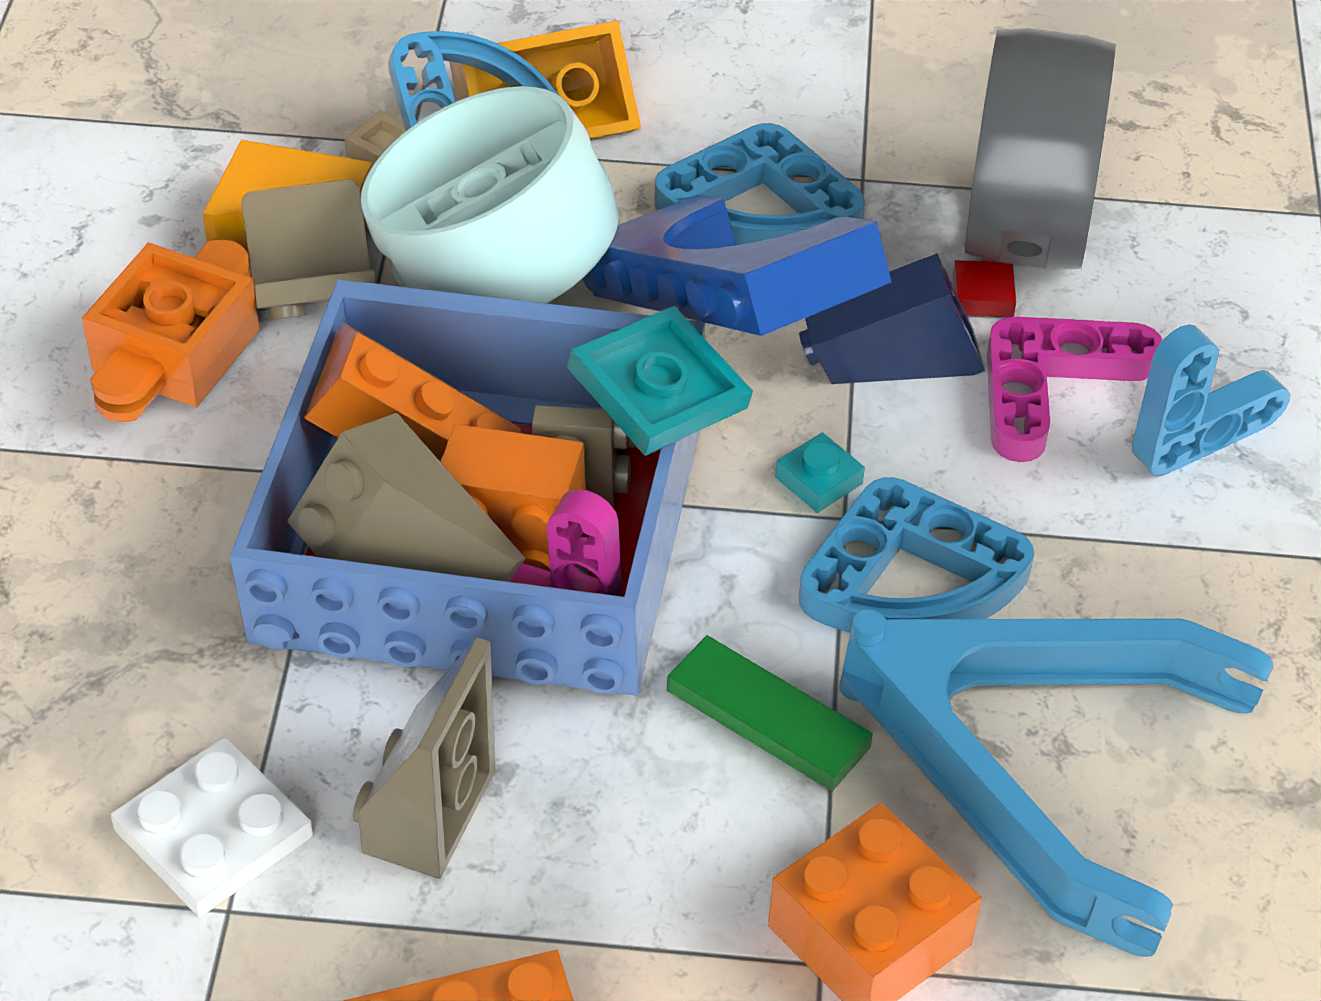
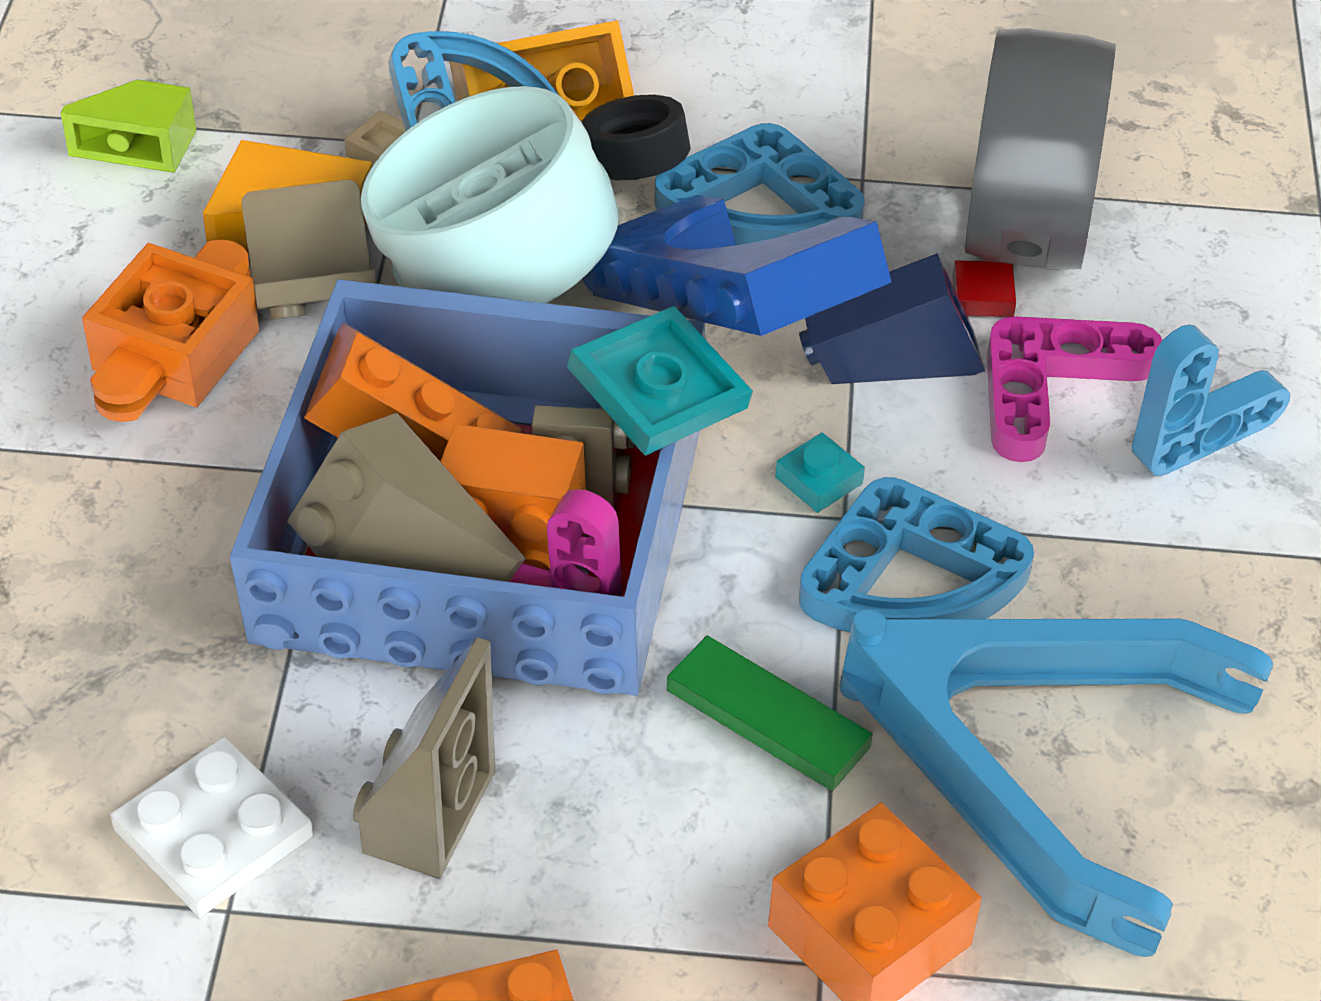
none -> lime slope [60,79,196,173]
none -> black tyre [582,94,691,181]

